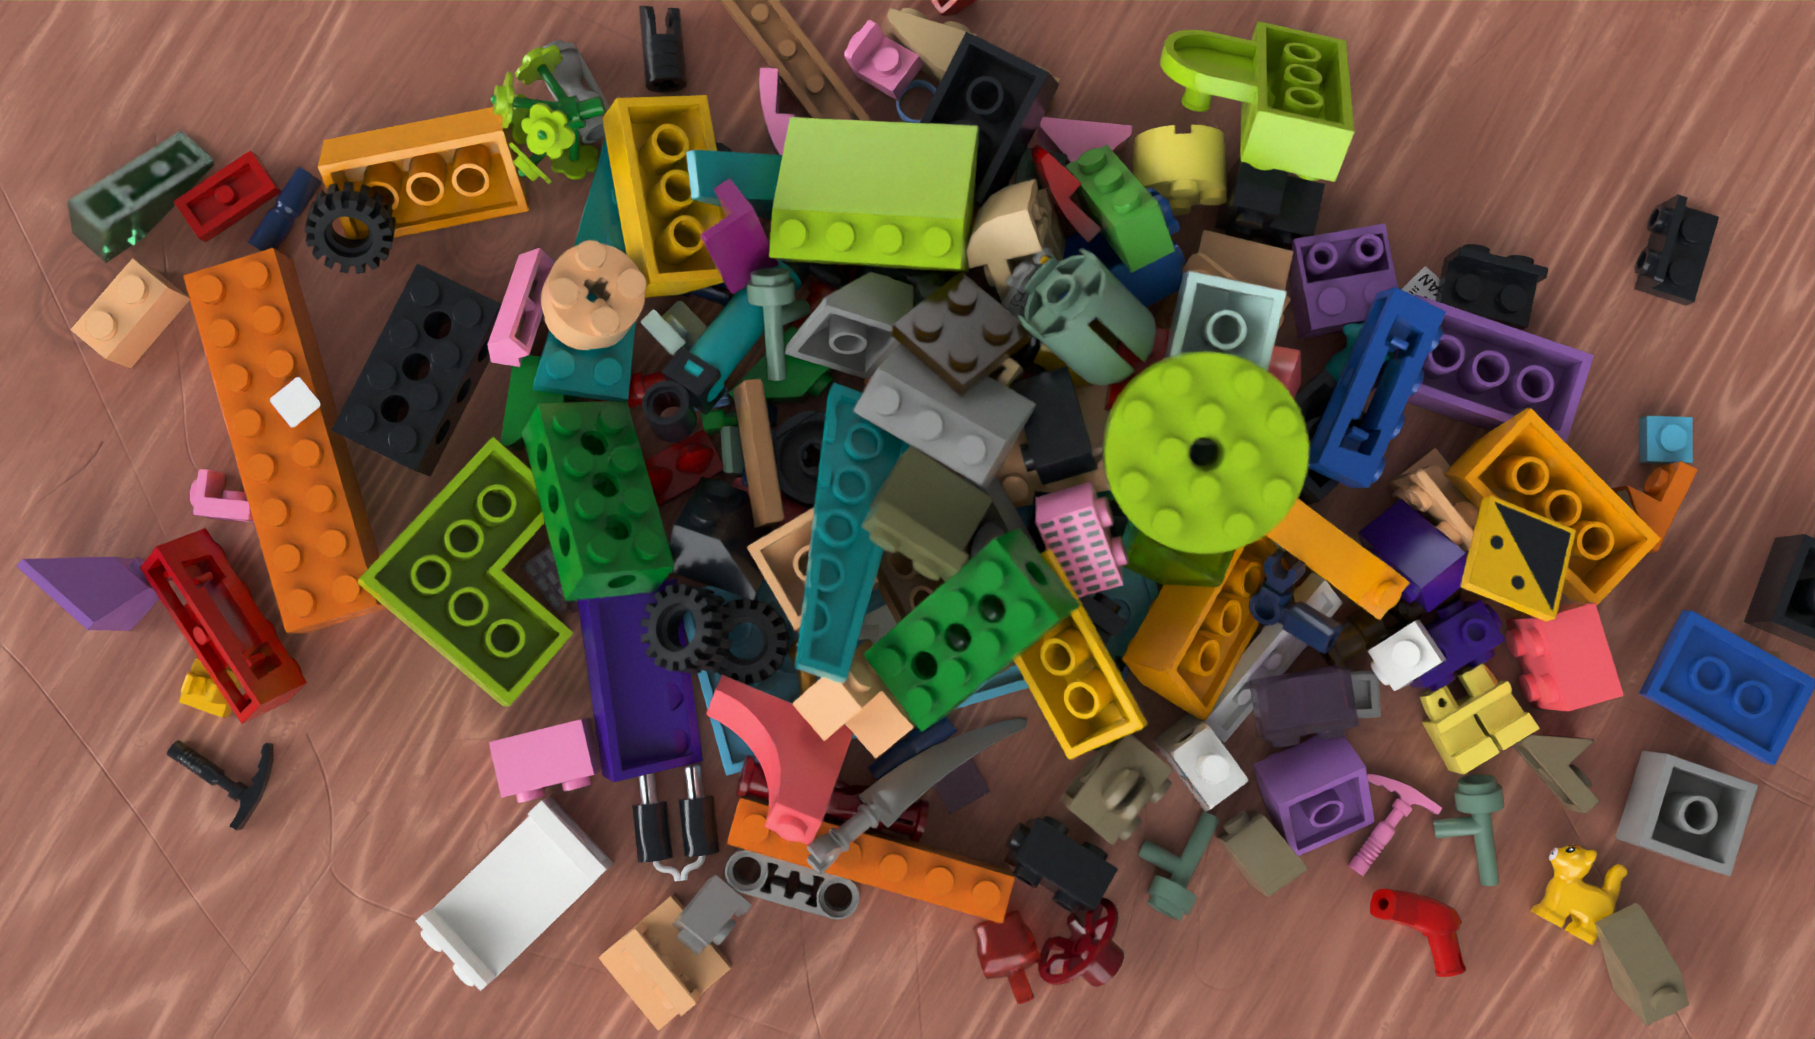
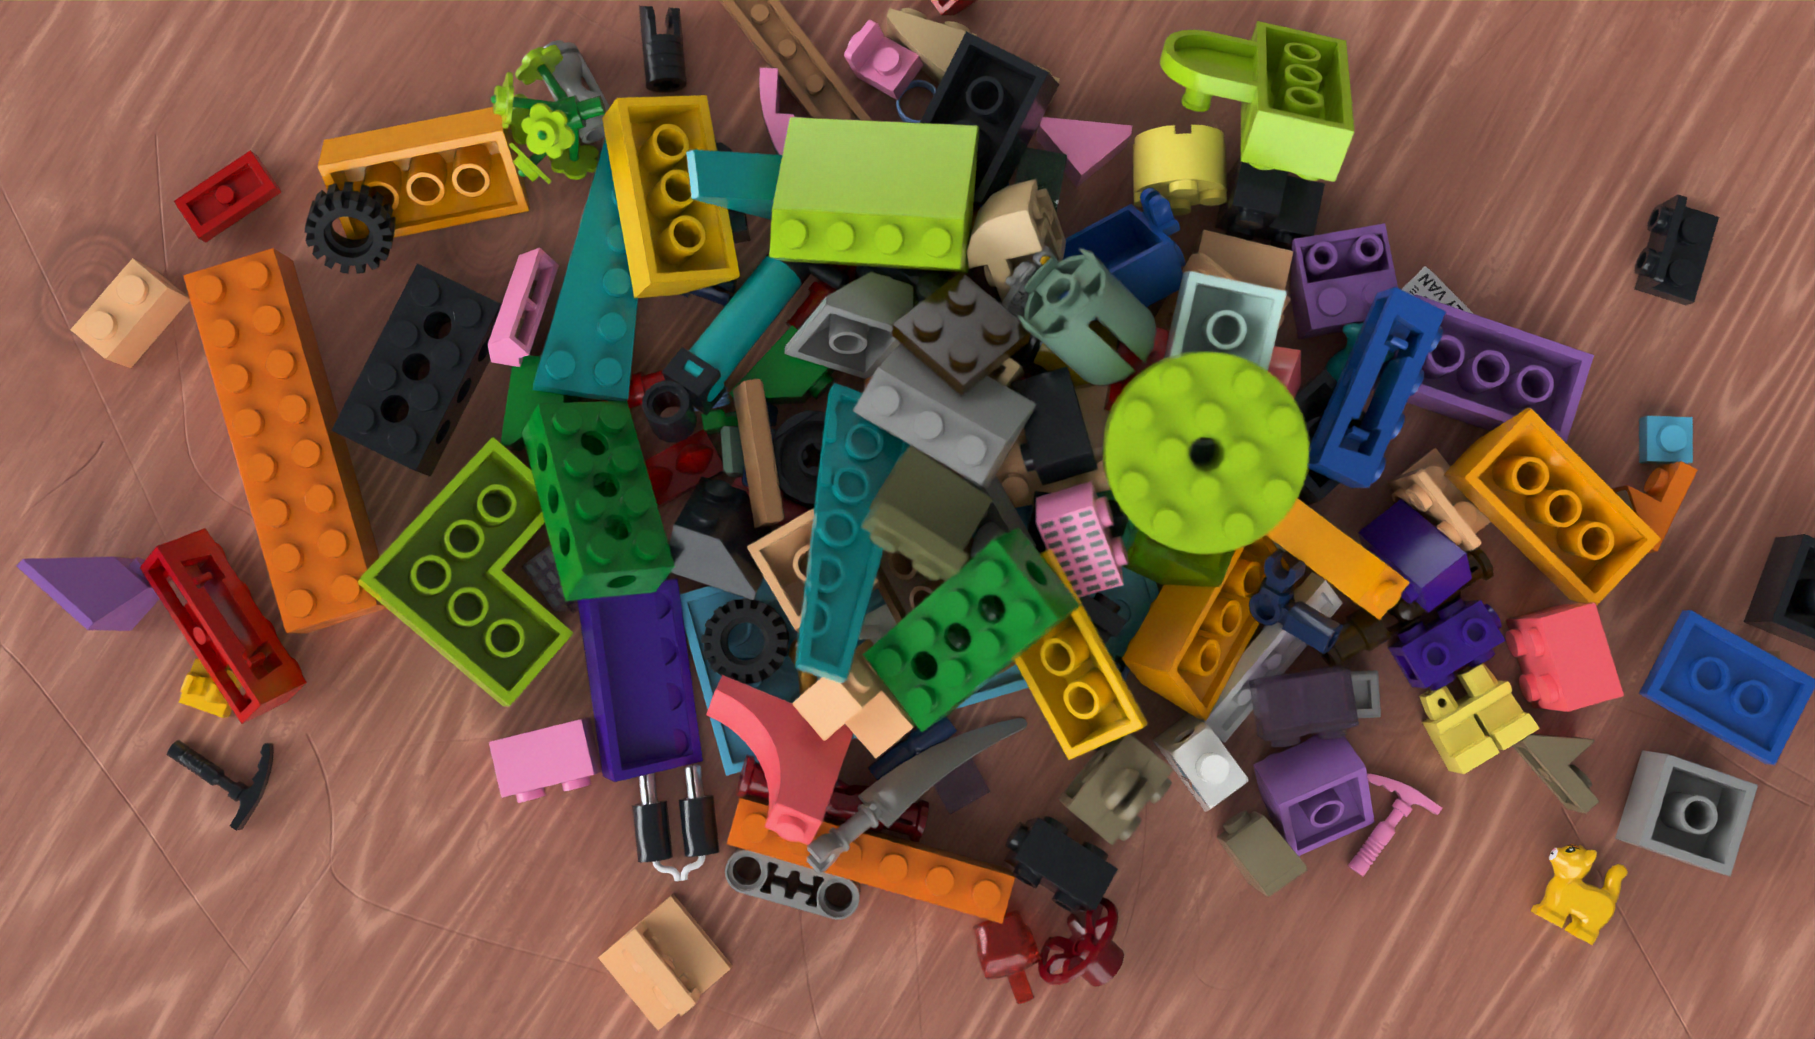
clear green slope [67,131,214,263] -> none
bright pink bracket [190,469,254,523] -> none
dark blue piece [248,166,323,251] -> none
white sticker [270,377,321,427] -> none
white panel [416,796,614,991] -> none
light nougat brick [541,240,646,350] -> none
light aqua bracket [640,301,708,357] -> none
black tyre [640,584,734,673] -> none
light grey brick [672,875,752,955] -> none
magenta panel [701,179,779,294] -> none
sand green piece [747,268,810,381] -> none
red slope [1031,144,1102,243] -> none
bright green brick [1066,145,1175,273] -> none
sand green piece [1138,812,1220,921] -> none
white bracket [1368,620,1447,691] -> none
red arm [1370,888,1467,977] -> none
sand green piece [1433,774,1505,886] -> none
black bracket [1435,244,1548,330] -> none
yellow tile [1460,495,1576,621] -> none
dark tan slope [1595,902,1689,1026] -> none

